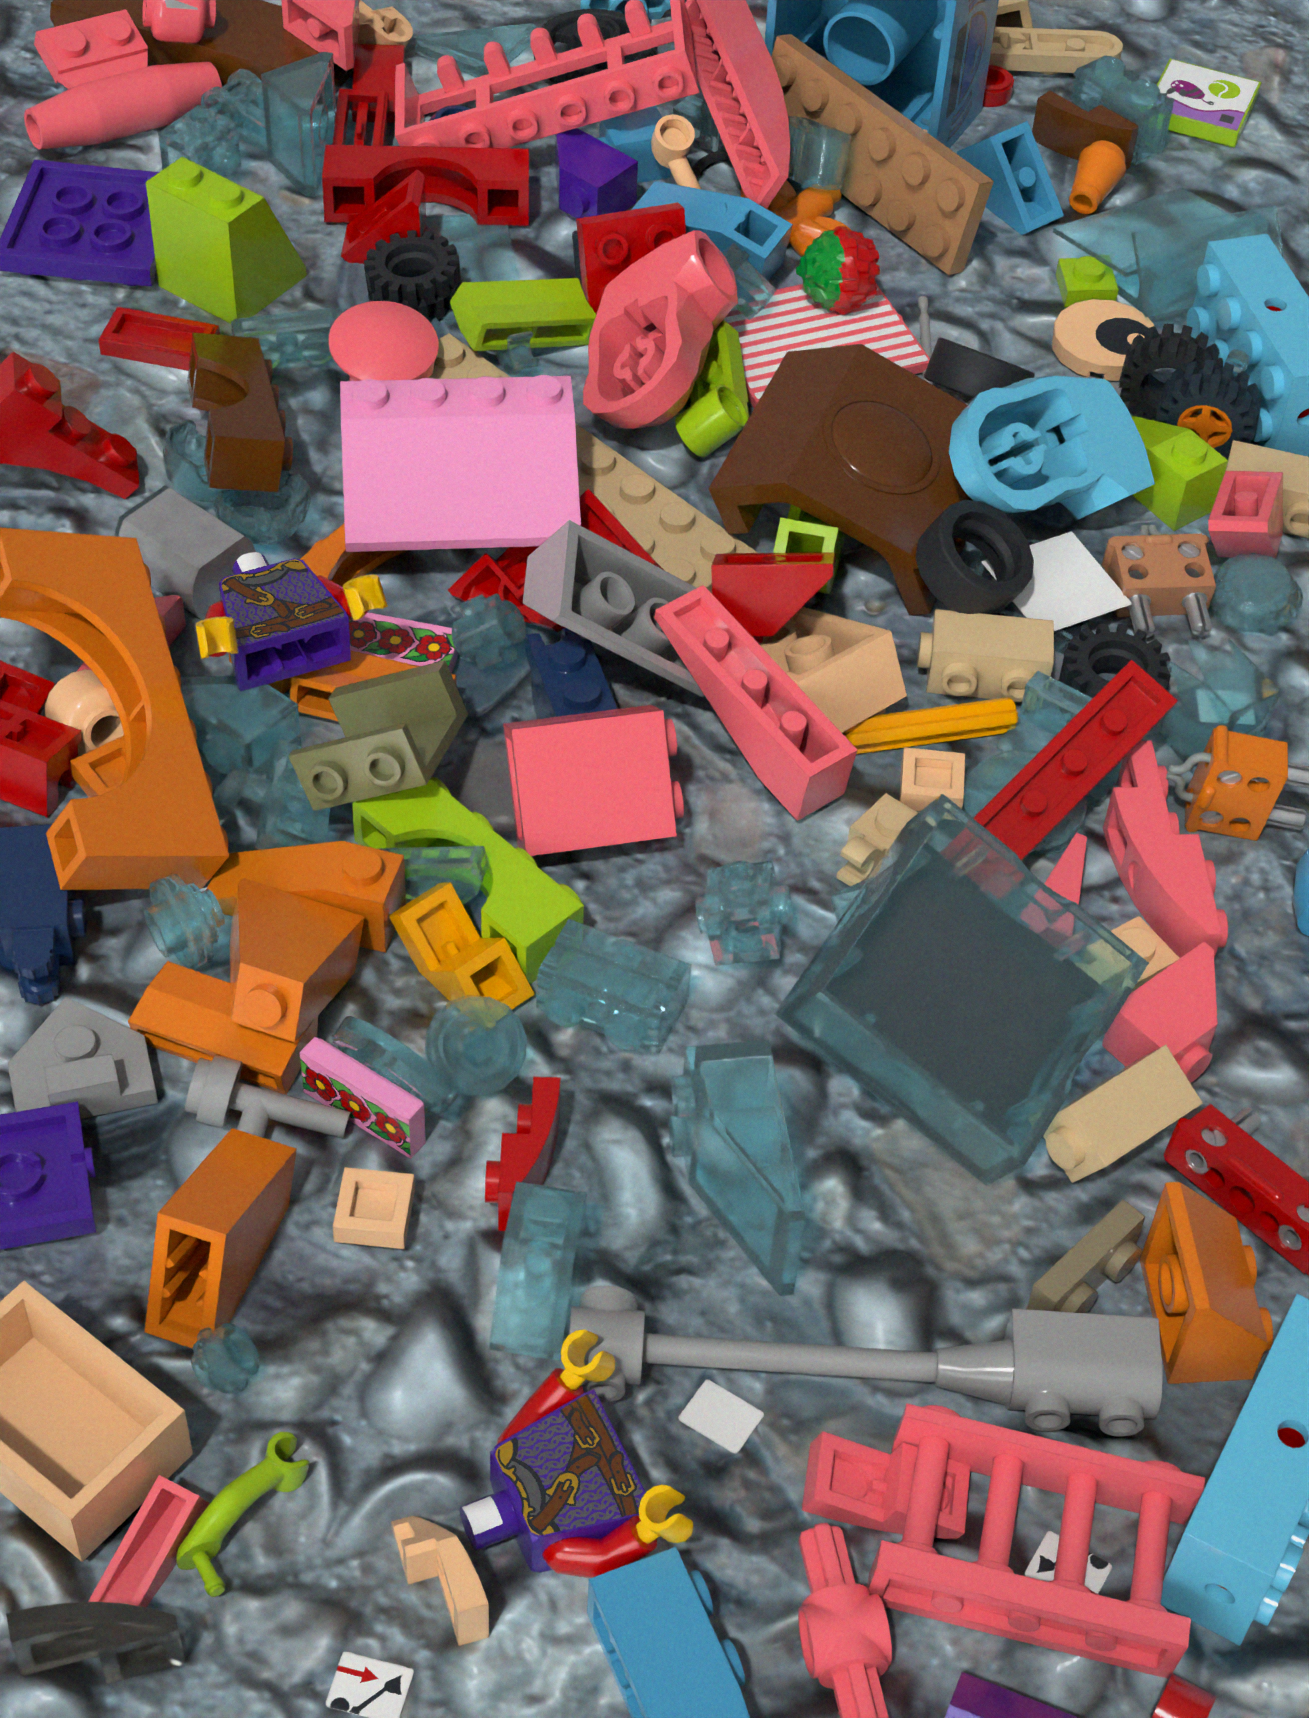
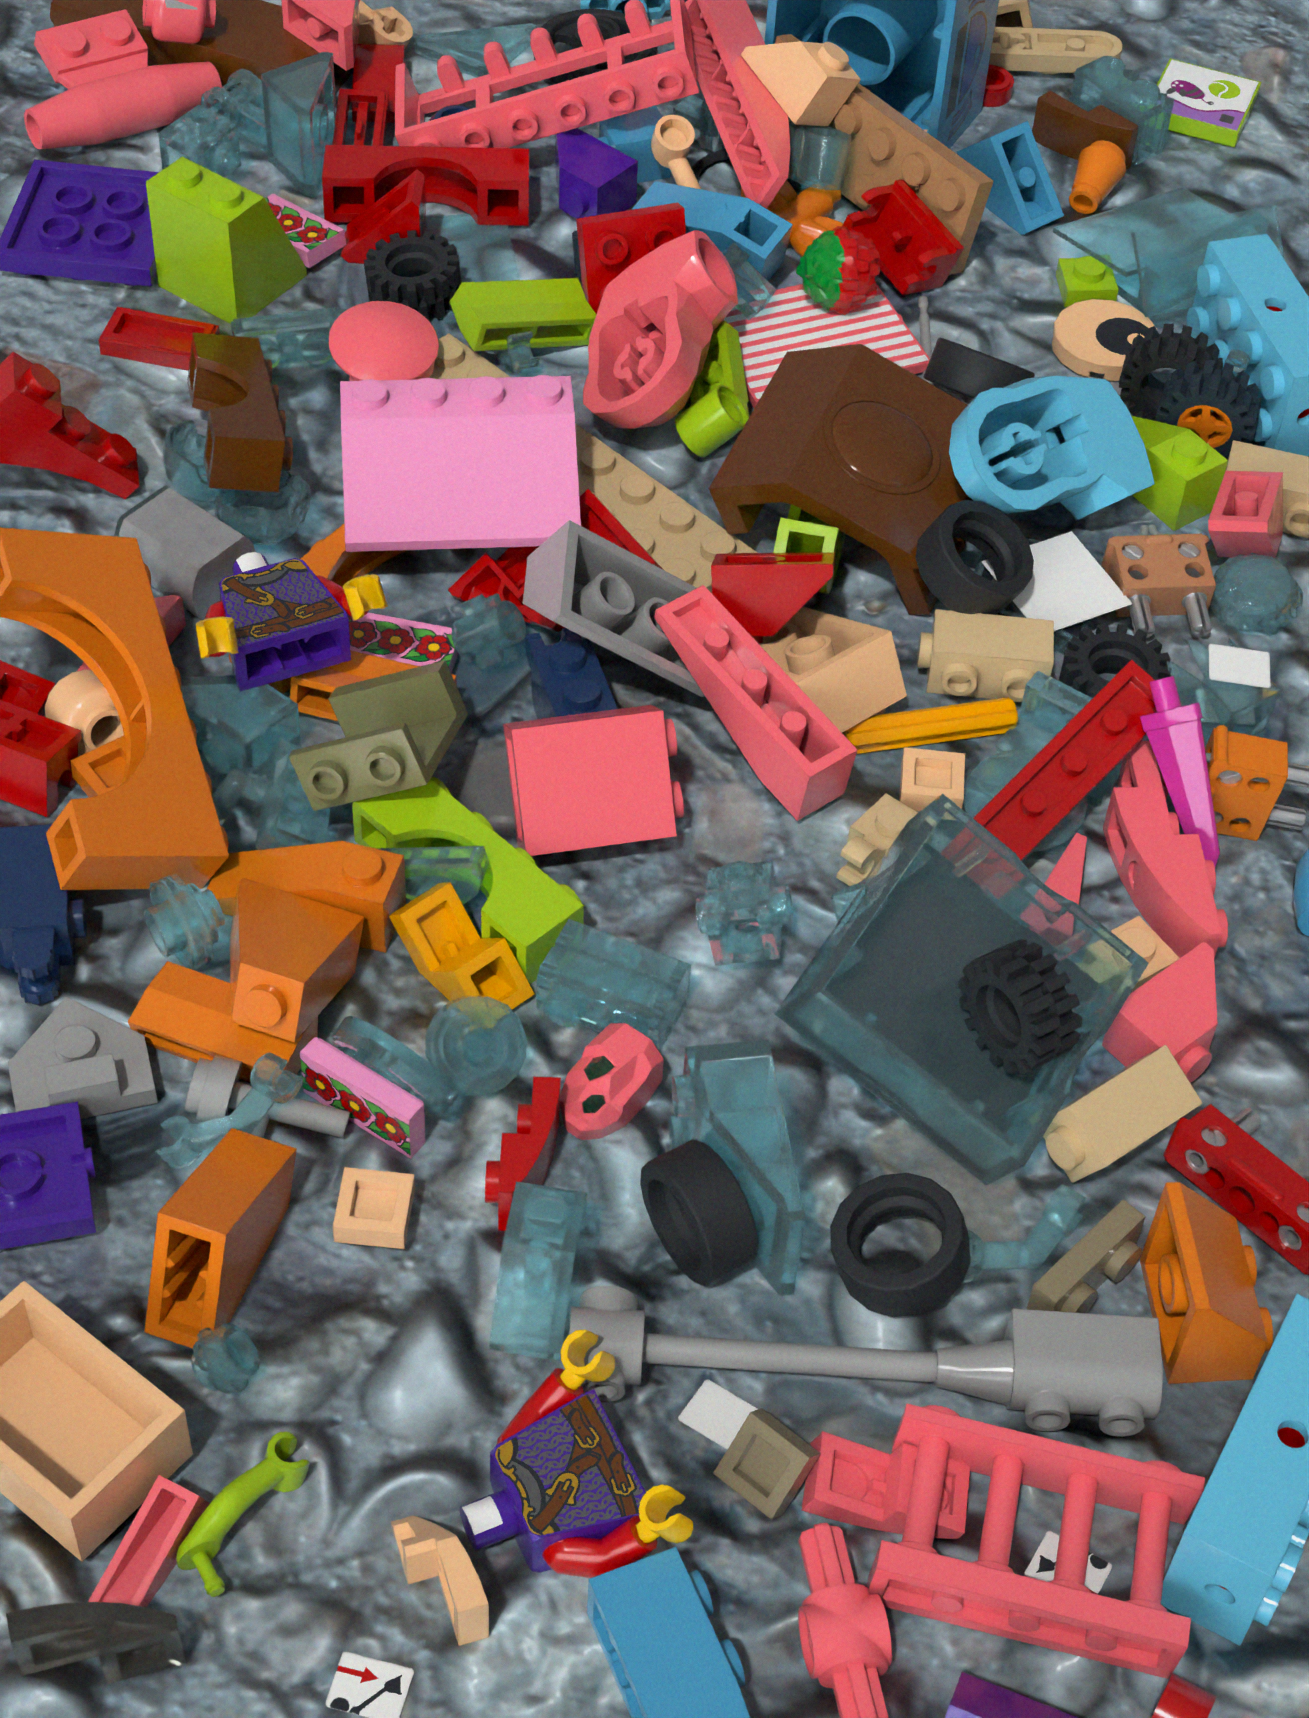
none -> clear light blue arm [156,1052,303,1169]
none -> tile [265,193,346,268]
none -> coral rock [560,1023,664,1140]
none -> black tyre [640,1139,759,1286]
none -> dark tan plate [713,1408,821,1520]
none -> light nougat slope [741,41,861,127]
none -> black tyre [830,1173,971,1317]
none -> red hinge [842,179,964,295]
none -> black tyre [958,939,1082,1075]
none -> clear light blue arm [963,1184,1086,1283]
none -> dark pink bar [1140,676,1220,868]
none -> white sticker [1208,644,1271,688]

